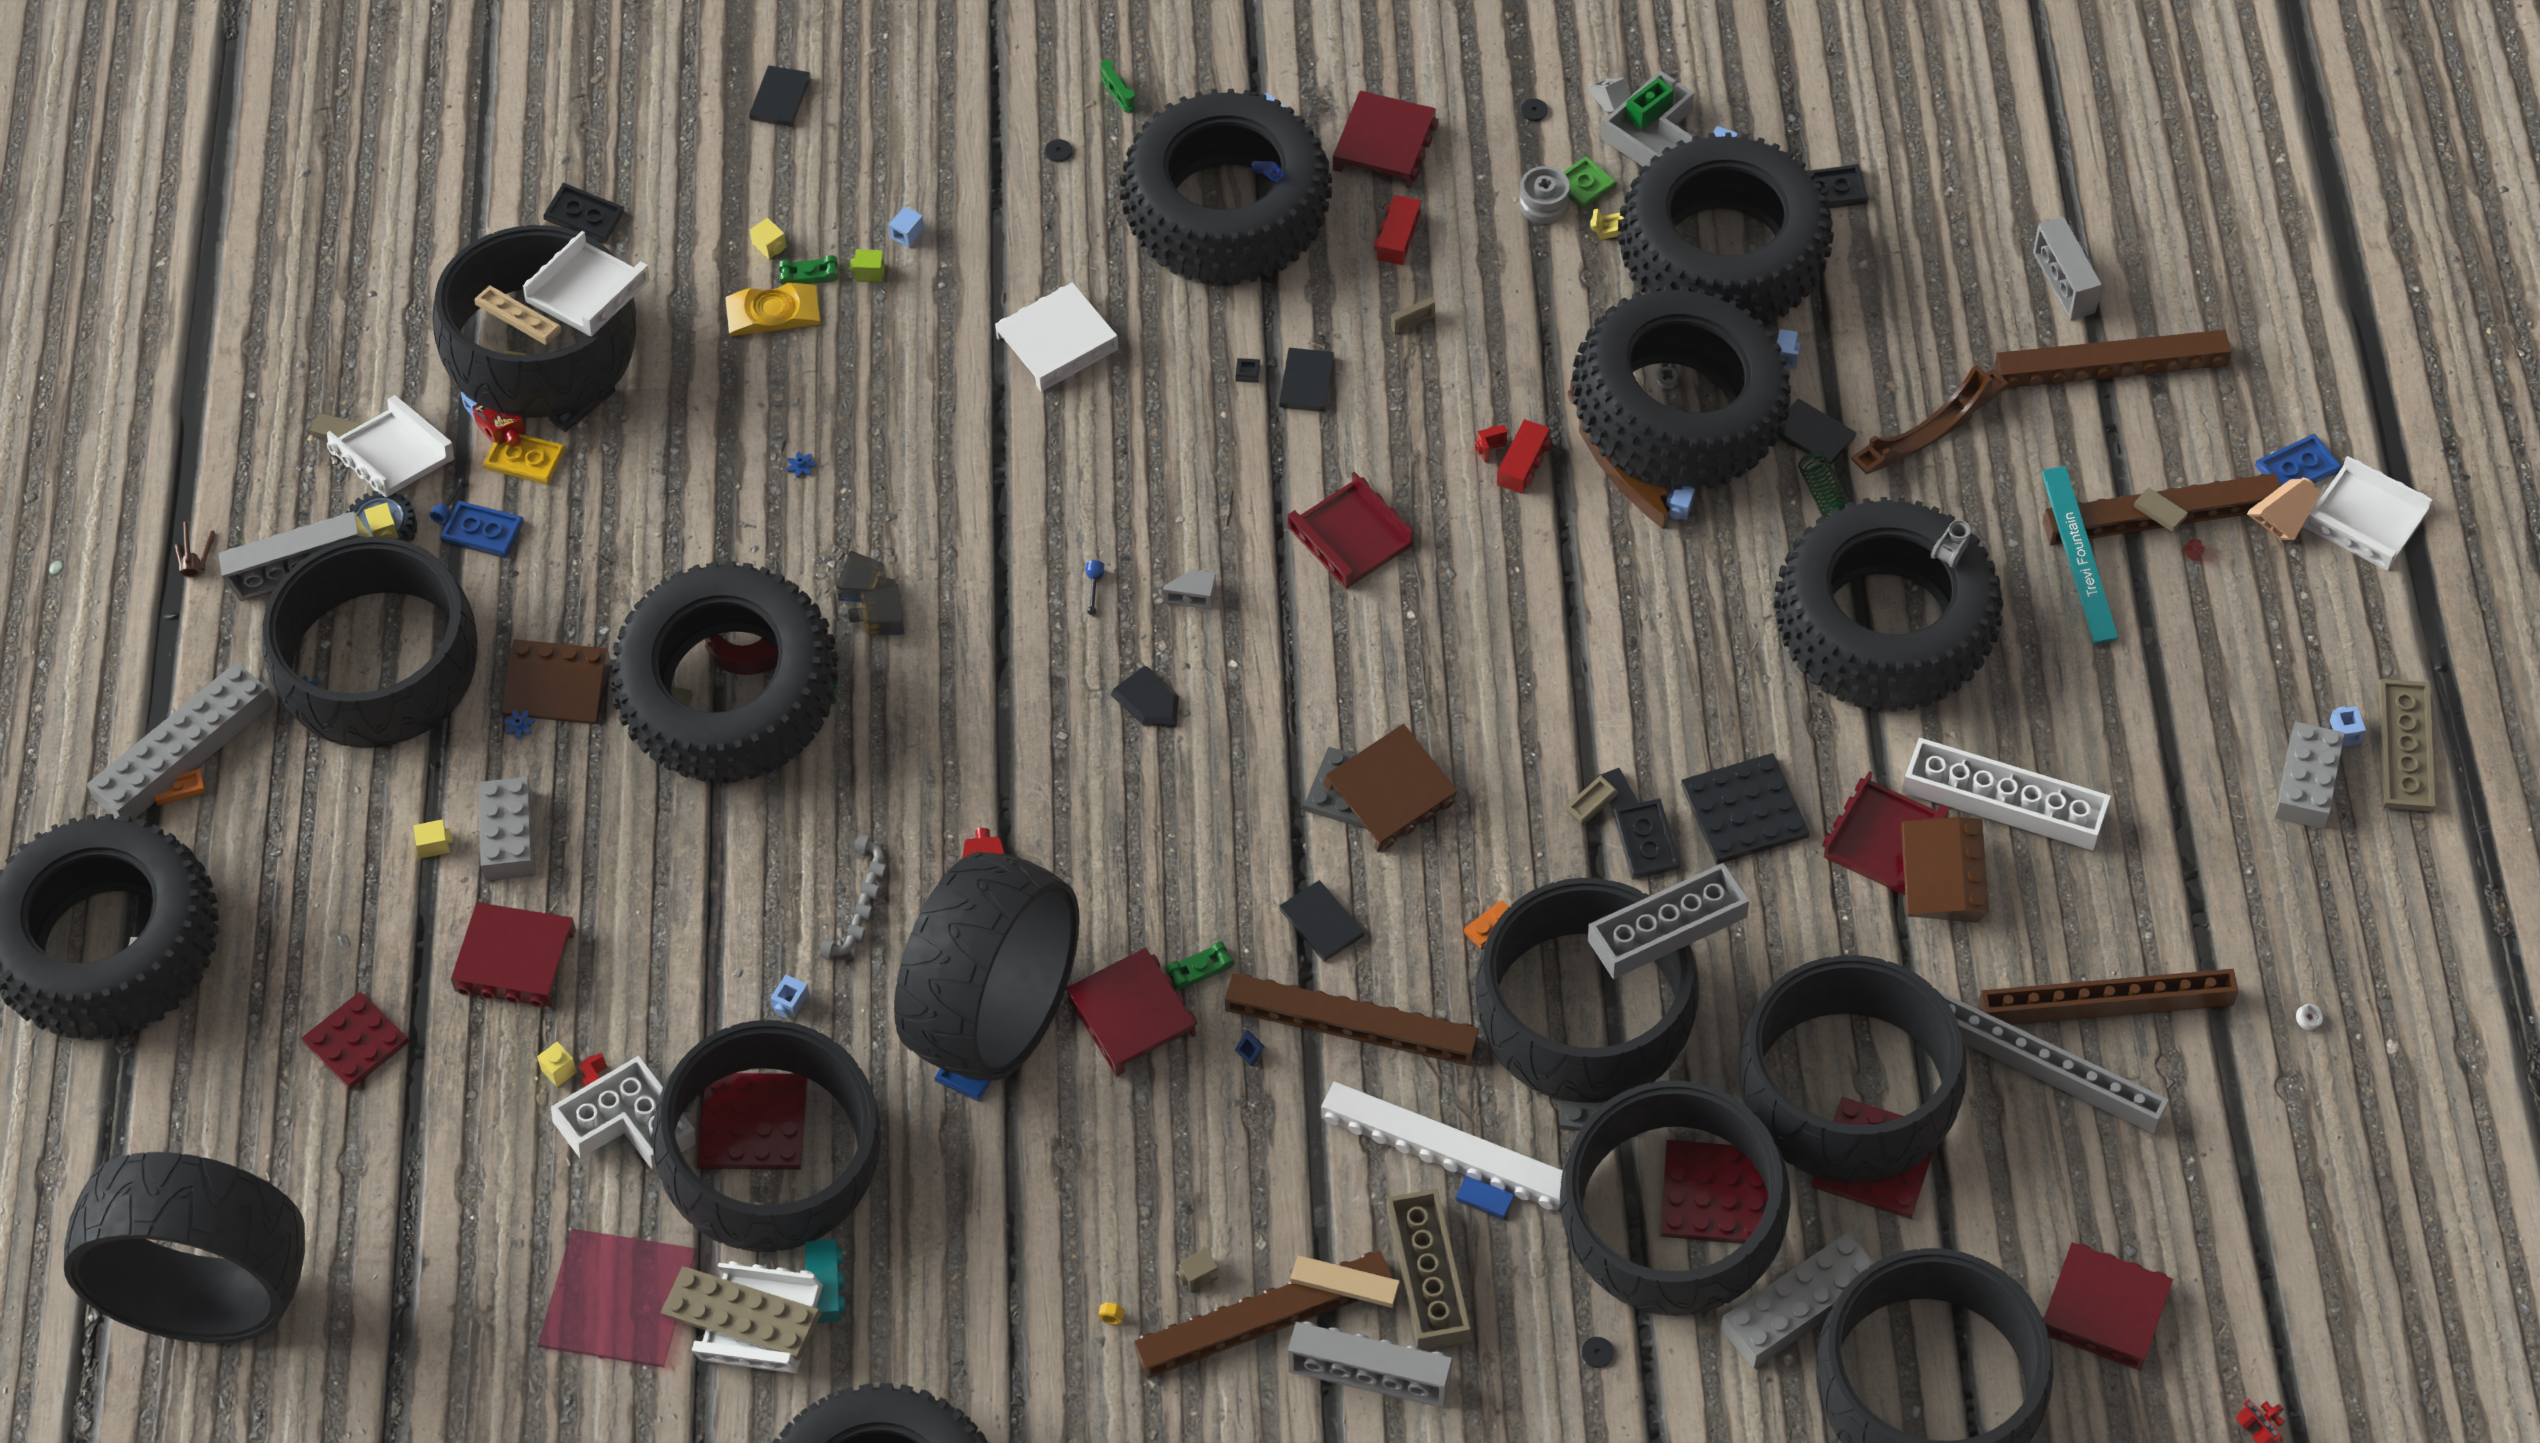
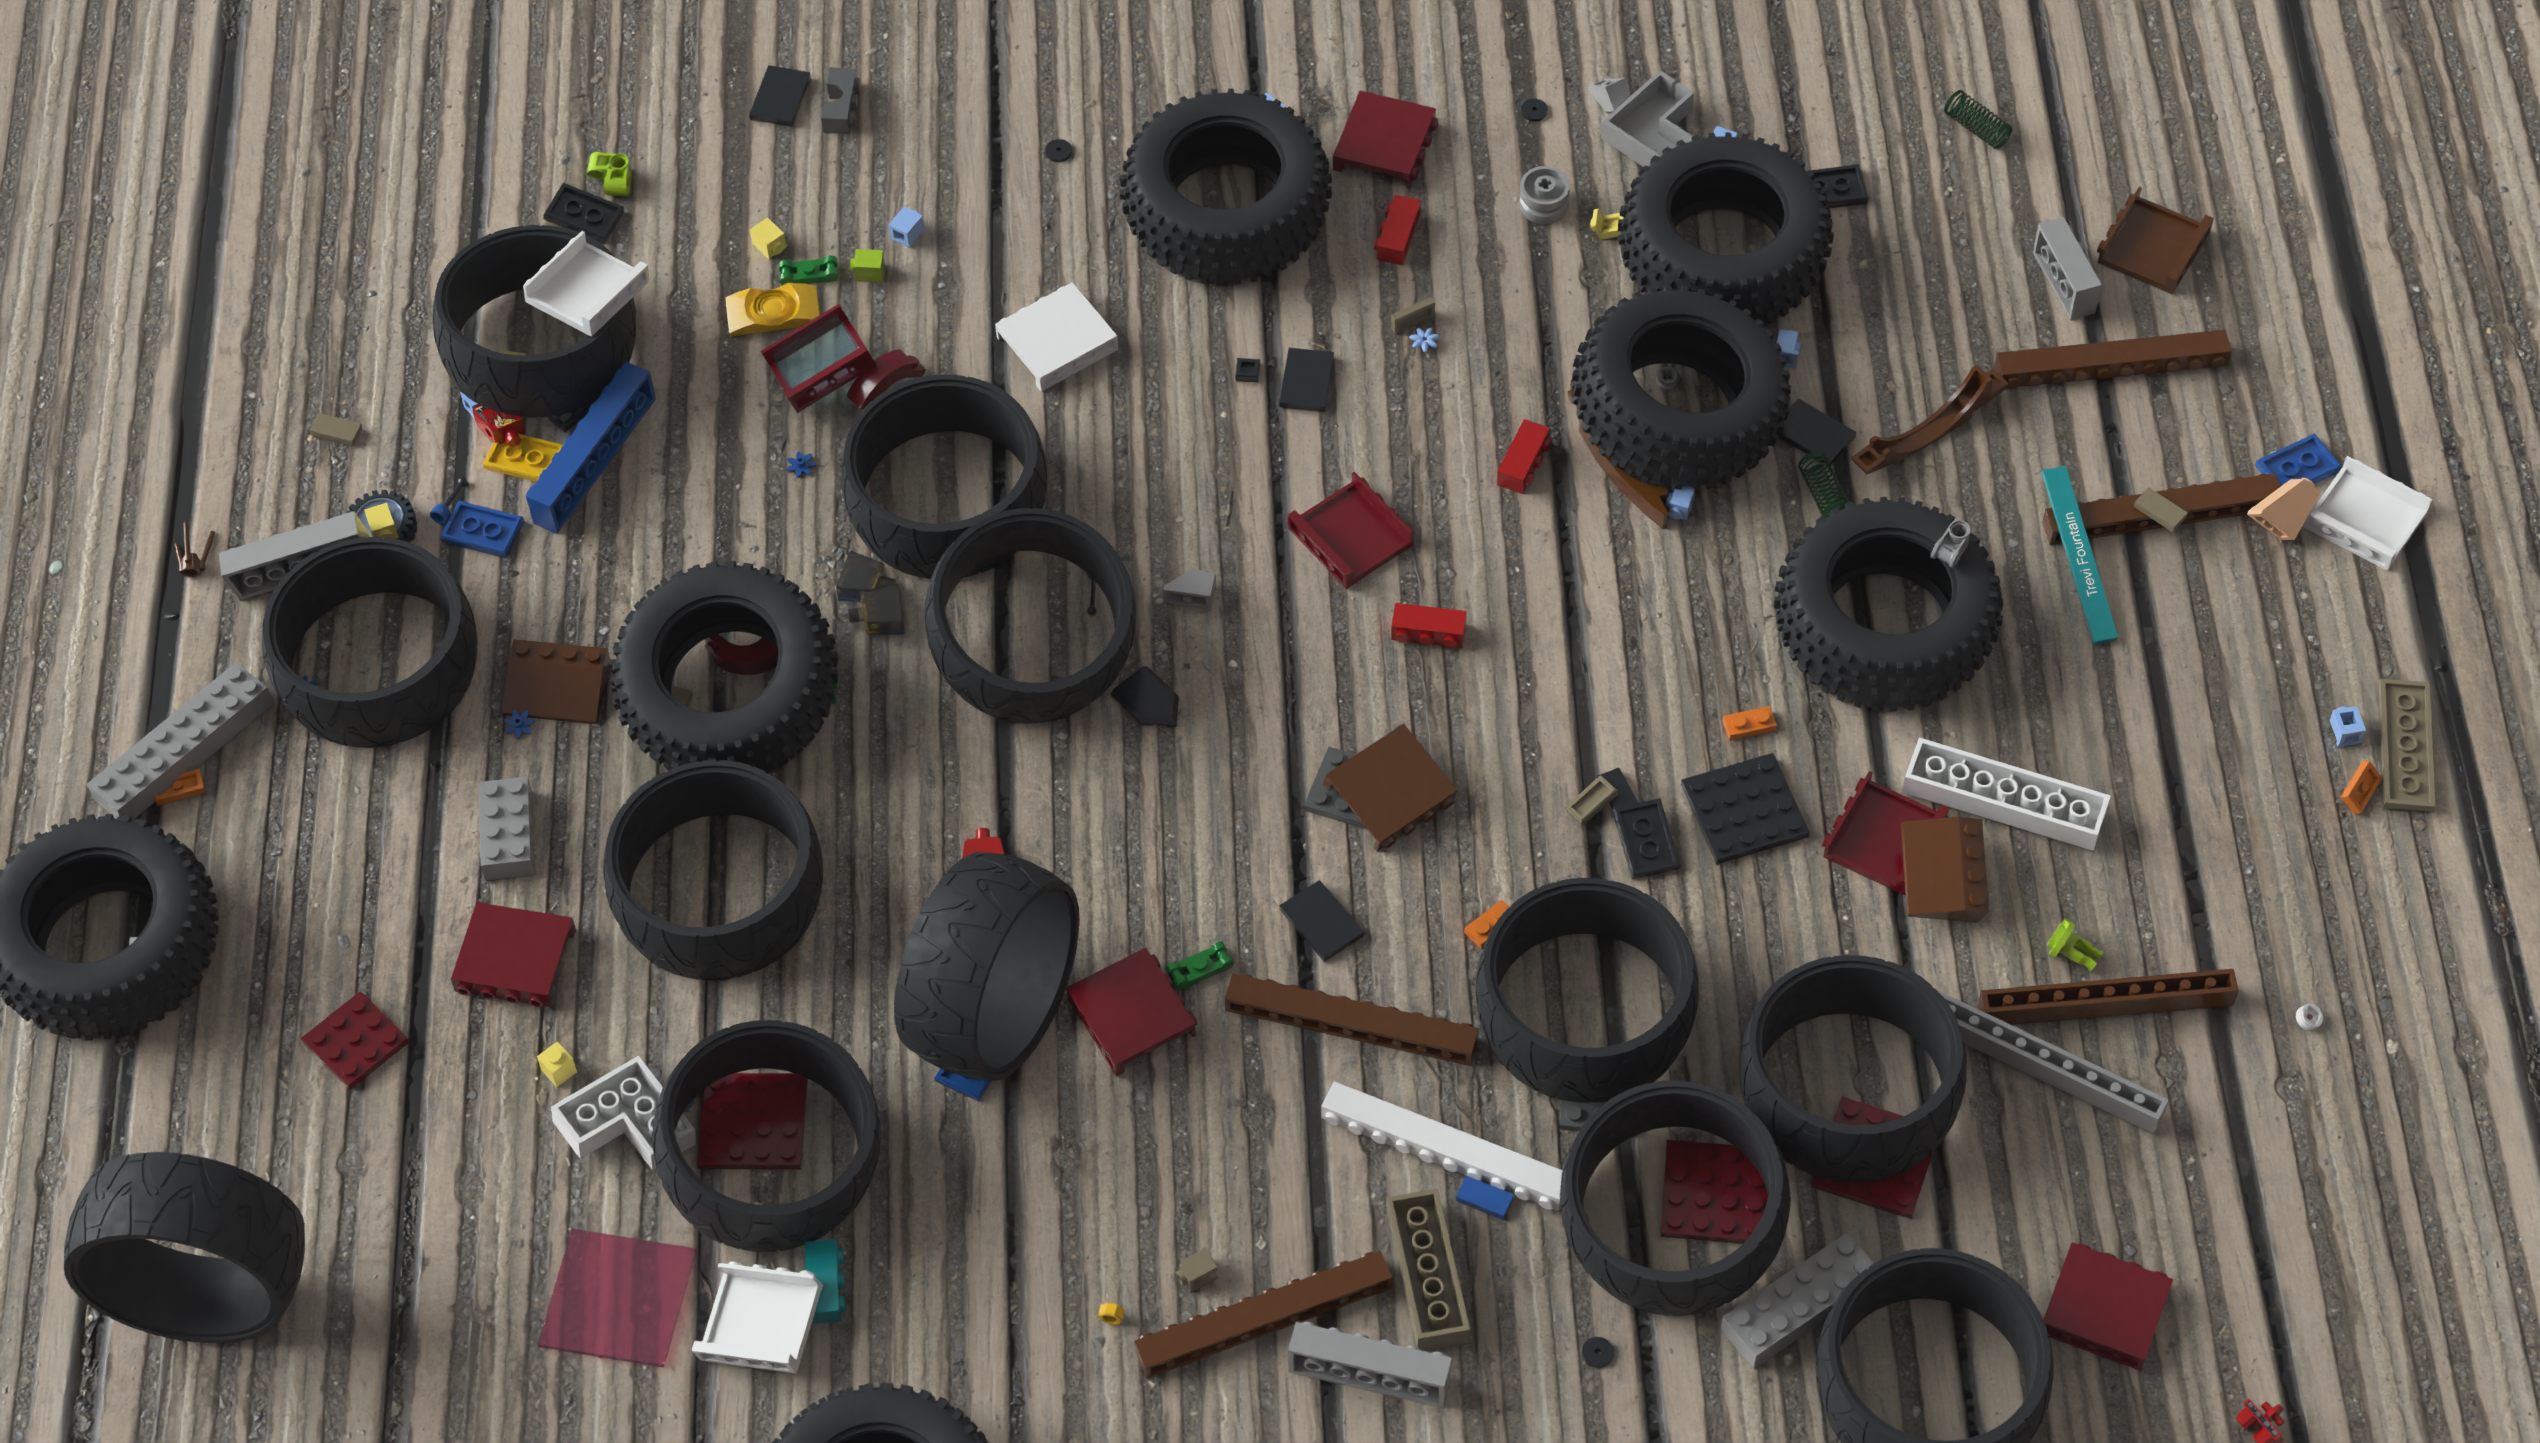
white panel [327,395,454,497] -> none
light yellow brick [413,819,453,858] -> none
tan tile [474,286,562,345] -> none
red bracket [579,1053,607,1087] -> none
dark tan plate [661,1266,821,1360] -> none
light blue brick [770,974,810,1018] -> none
light grey bar [820,833,886,960] -> none
green plate [1101,59,1136,113] -> none
dark blue slope [1235,1030,1265,1066] -> none
clear blue arm [1252,161,1283,181] -> none
tan tile [1290,1255,1399,1308] -> none
red bracket [1475,425,1507,462] -> none
bright green tile [1563,156,1617,210] -> none
light grey brick [1588,863,1749,979] -> none
green brick [1625,77,1674,130] -> none
clear red hinge [2183,539,2205,560] -> none
light grey brick [2275,722,2344,829] -> none
none -> blue brick [526,361,656,534]
none -> lime piece [587,152,632,197]
none -> black tyre [603,760,823,980]
none -> panel [760,304,876,413]
none -> dark grey arch [821,67,861,134]
none -> black tyre [841,374,1047,579]
none -> dark red arch [846,349,926,410]
none -> black tyre [924,508,1136,723]
none -> red brick [1391,603,1467,648]
none -> light blue plant [1410,328,1440,352]
none -> orange plate [1723,706,1777,741]
none -> dark green piece [1944,90,2013,149]
none -> lime piece [2047,919,2104,972]
none -> reddish brown panel [2097,187,2214,295]
none -> orange plate [2341,761,2382,814]

